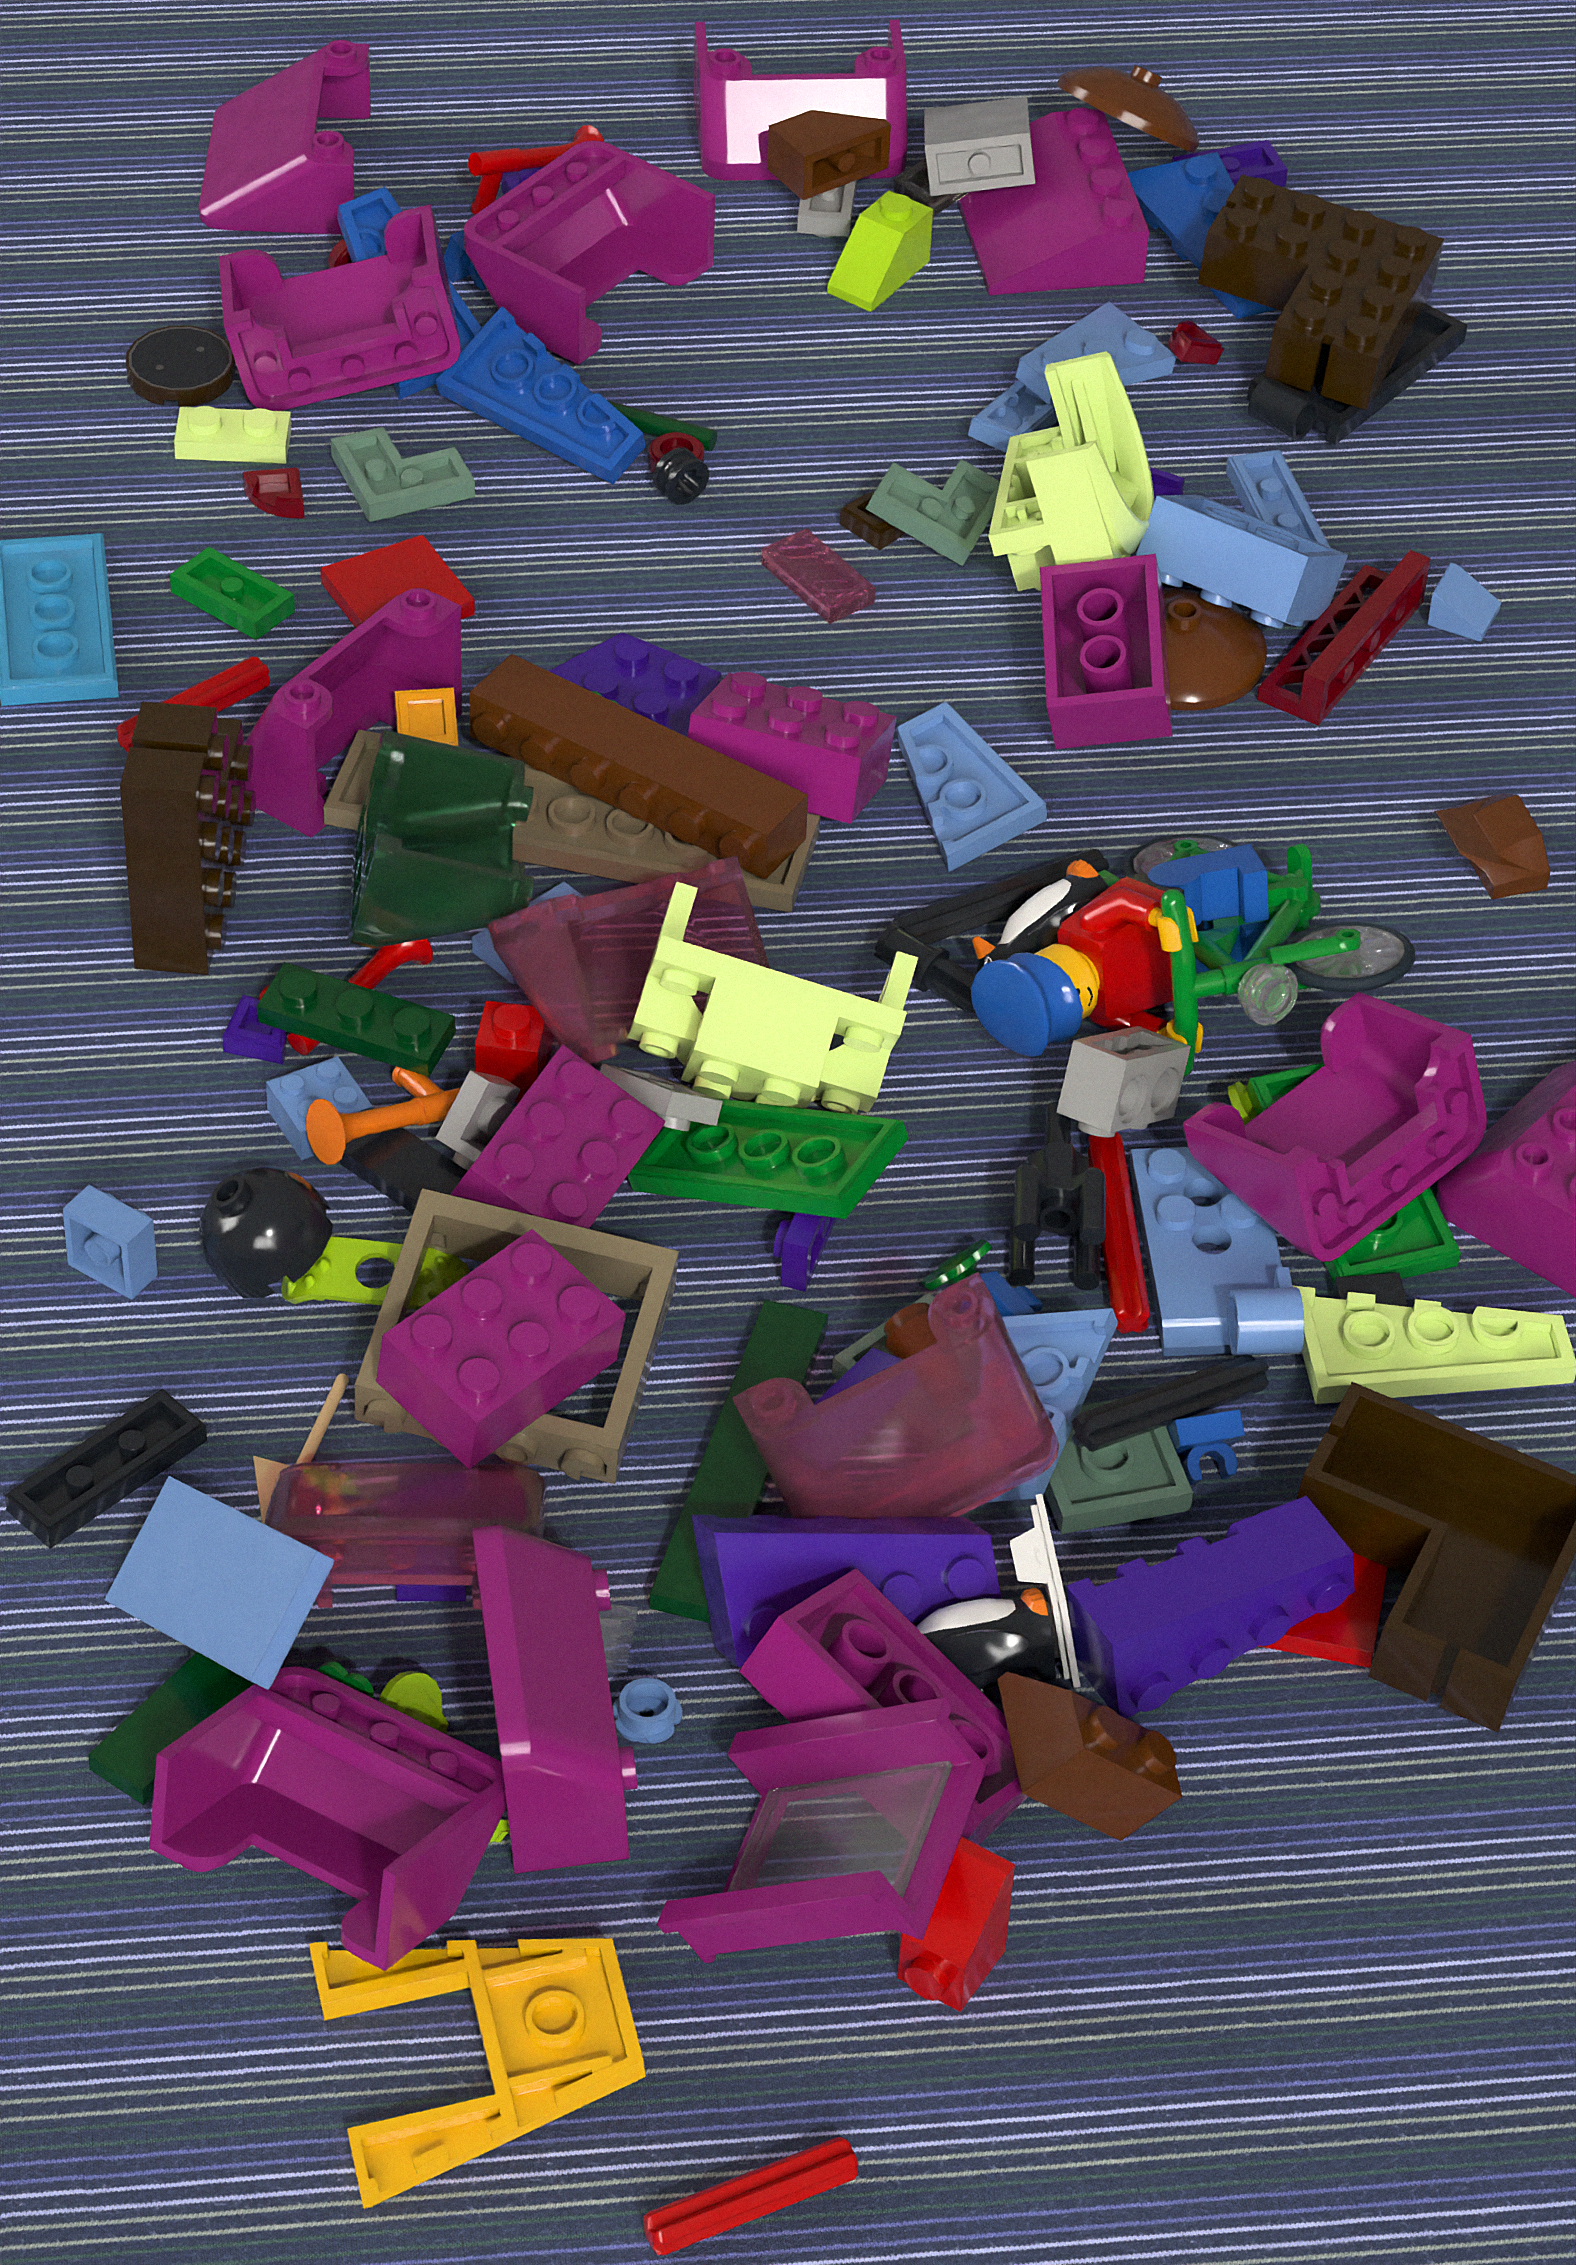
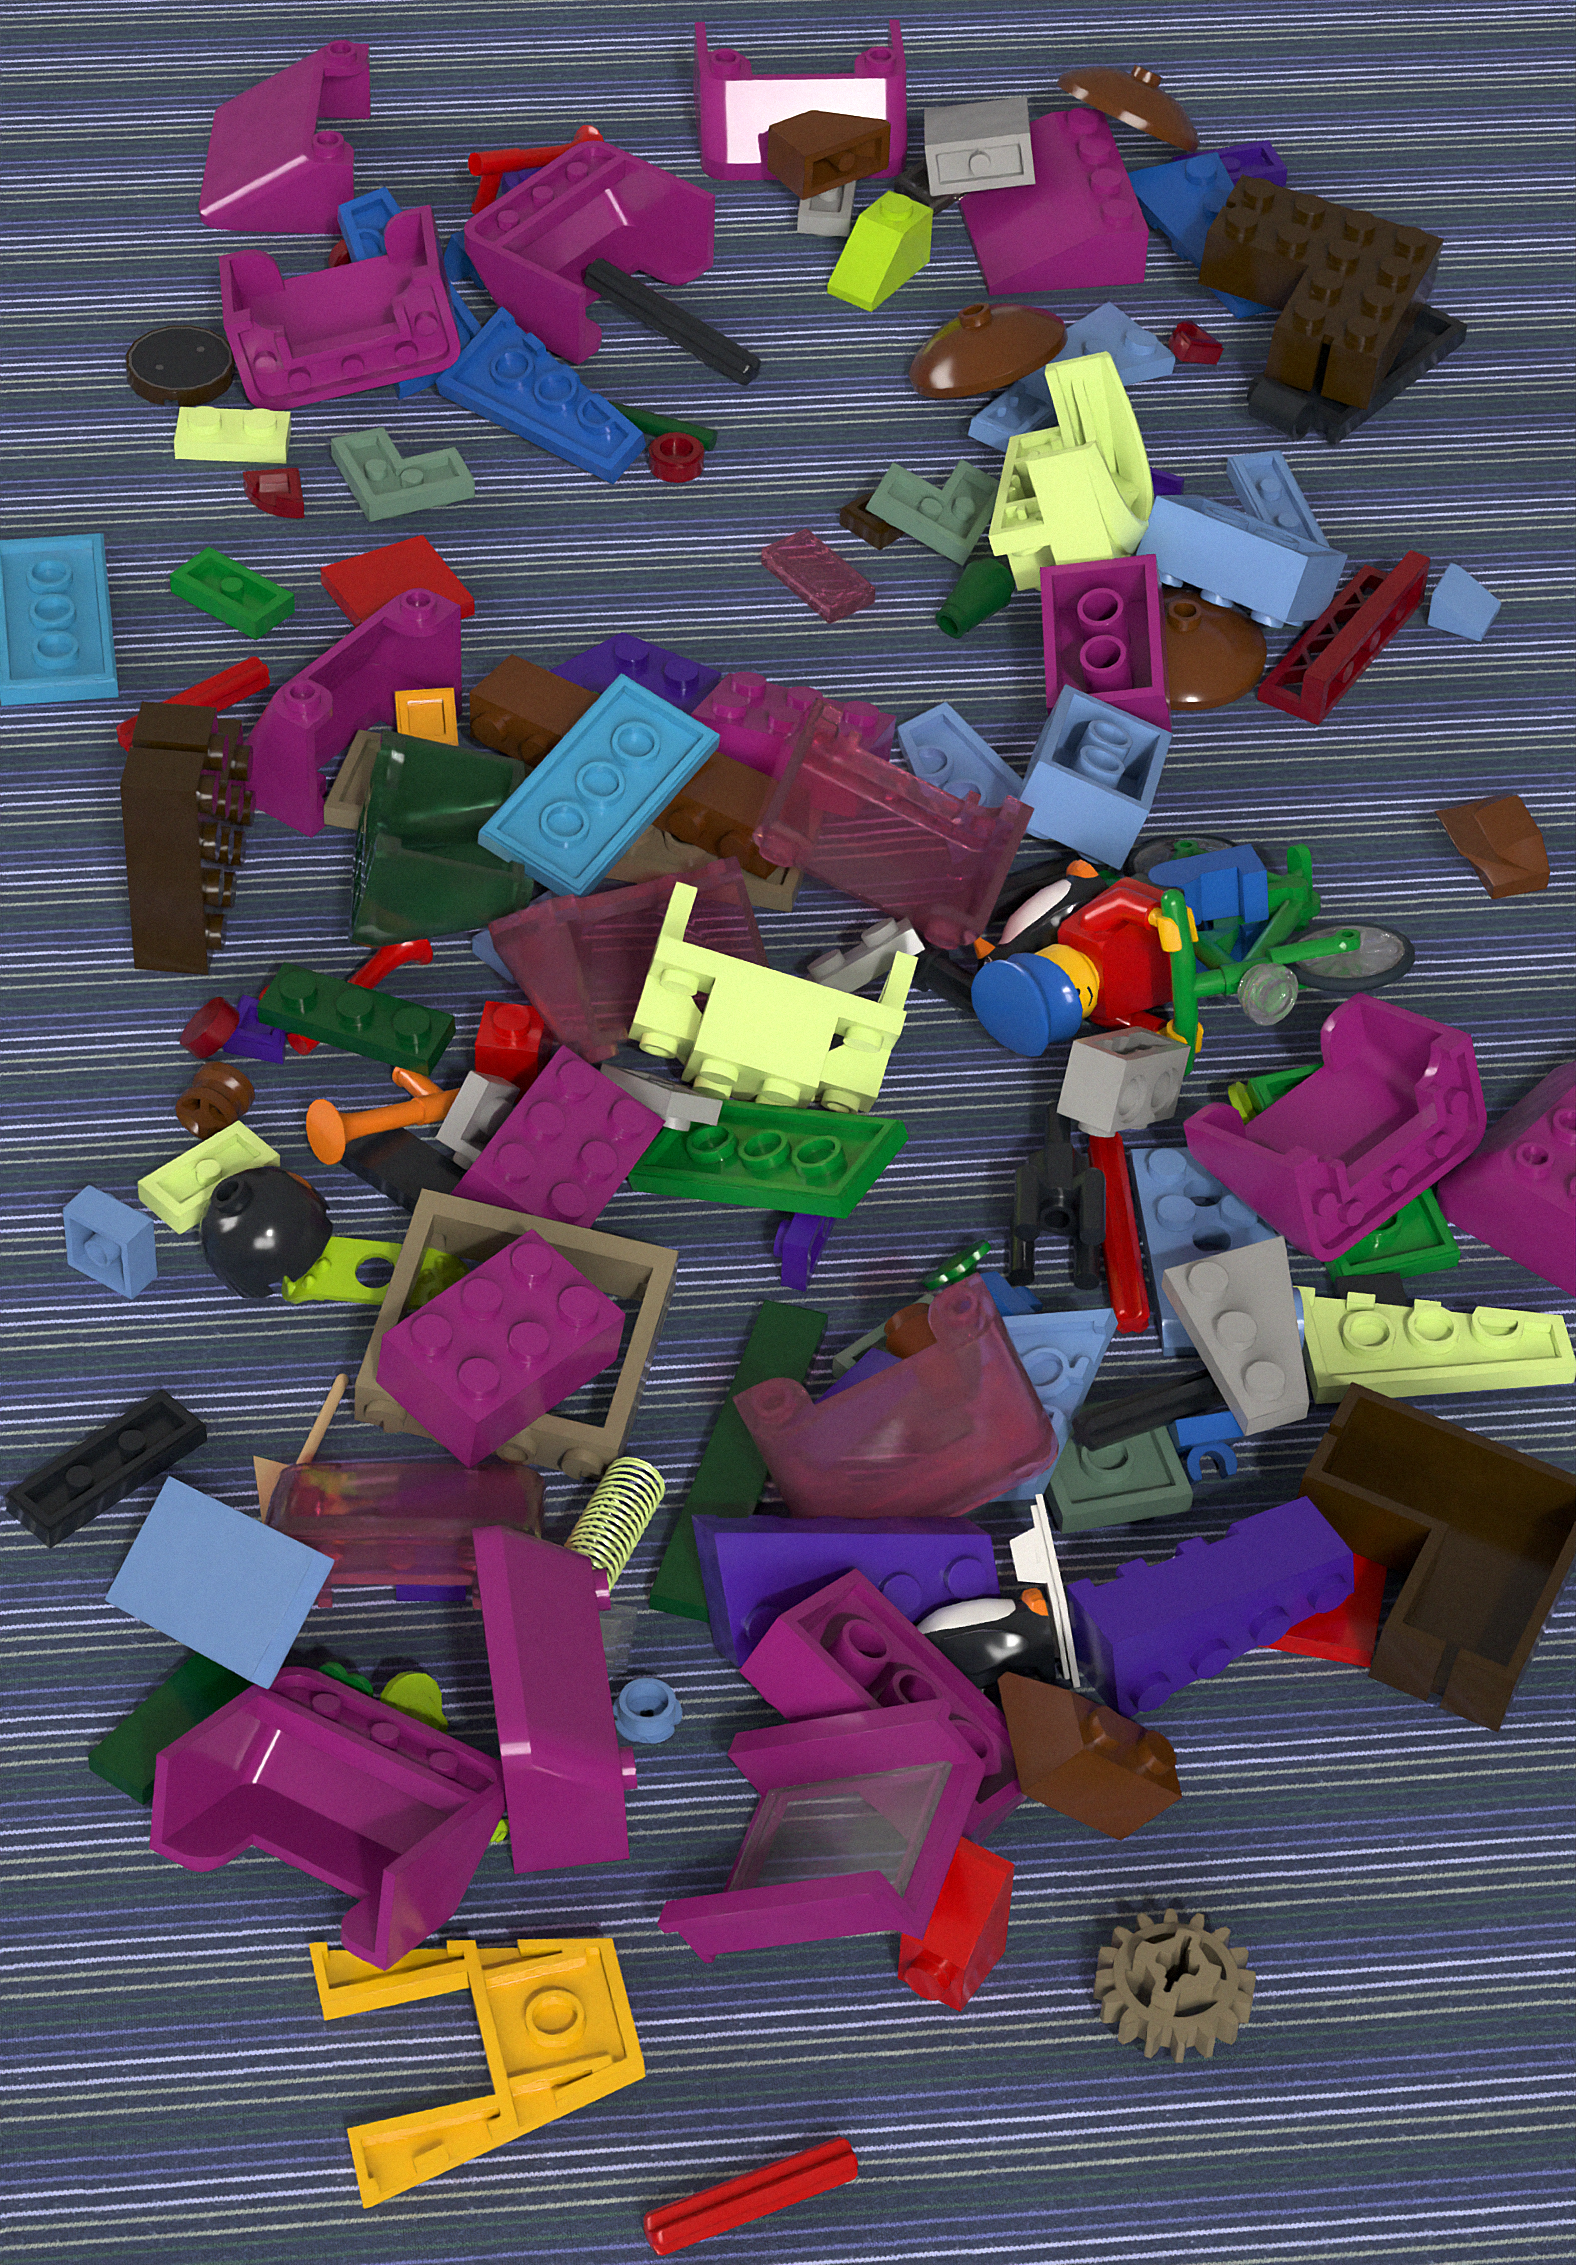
medium blue piece [266,1056,373,1160] -> none
black bush [653,448,709,505] -> none
none -> yellowish green plate [137,1120,280,1235]
none -> reddish brown wheel [175,1061,255,1141]
none -> dark red tile [180,996,240,1059]
none -> dark azure tile [478,673,720,907]
none -> yellowish green piece [564,1457,665,1593]
none -> black axle [583,258,762,386]
none -> clear pink windscreen [752,698,1035,950]
none -> light grey plate [803,917,925,993]
none -> reddish brown dish [909,303,1068,398]
none -> dark green cone [935,558,1015,639]
none -> medium blue brick [1010,684,1173,870]
none -> dark tan gear [1093,1909,1256,2063]
none -> light grey wing [1161,1235,1310,1436]

